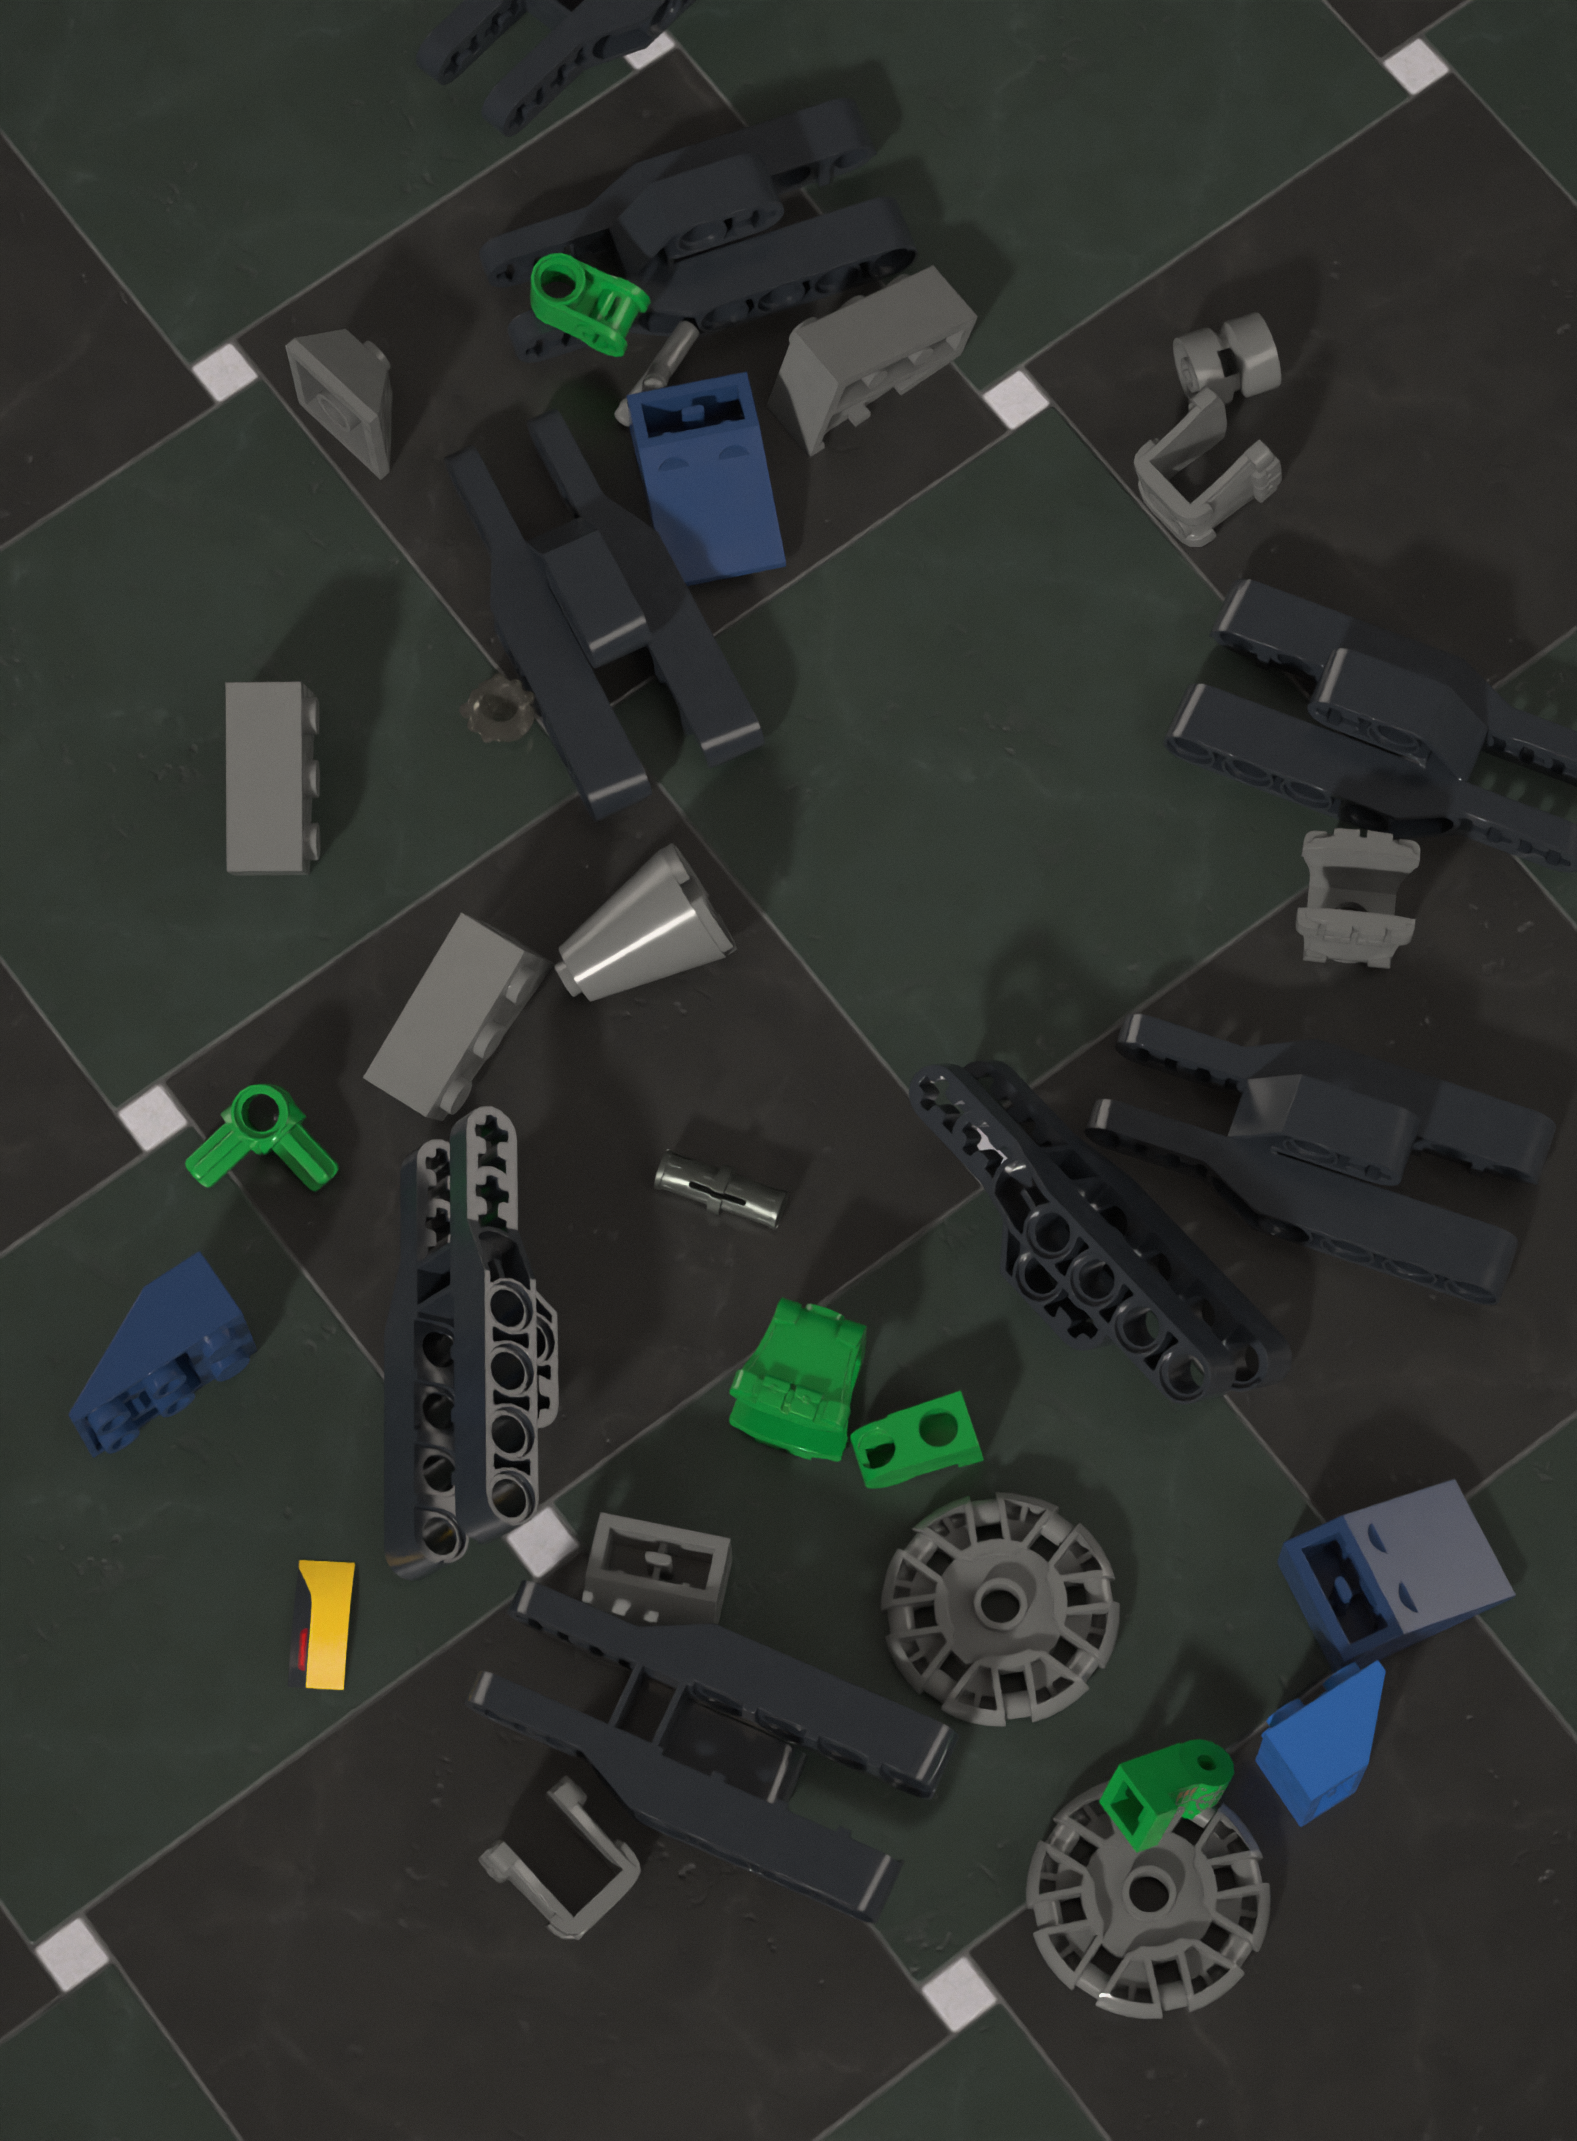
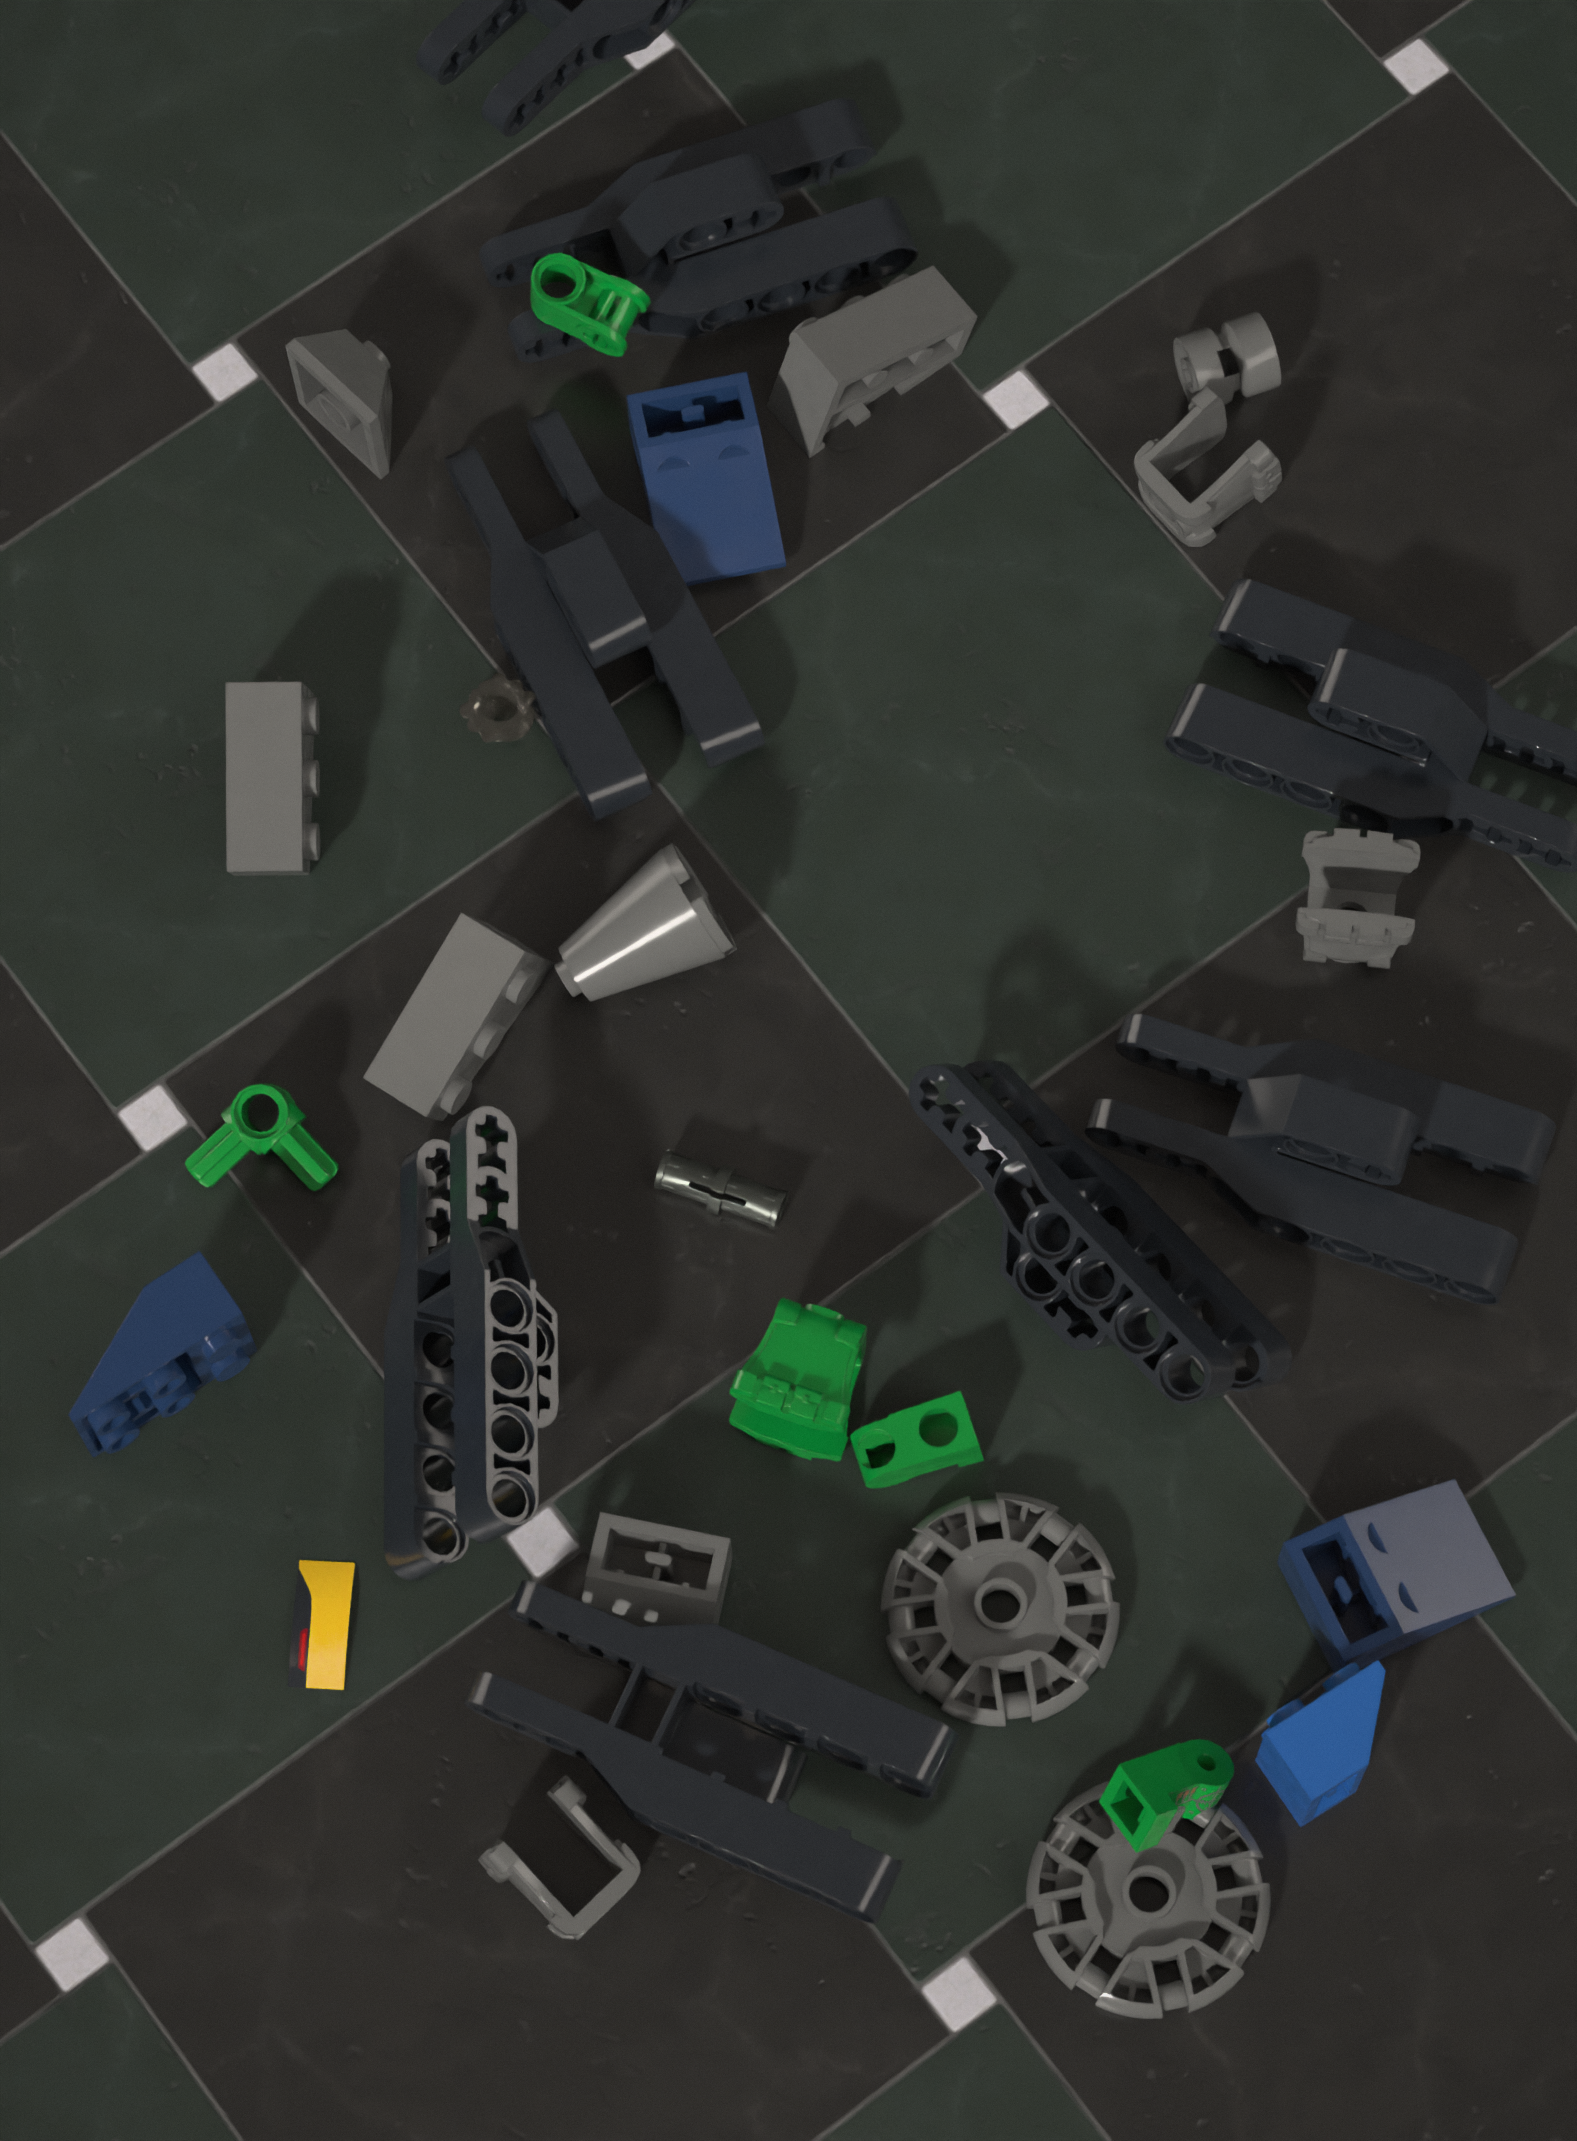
dark grey piece [614,321,699,427] -> none

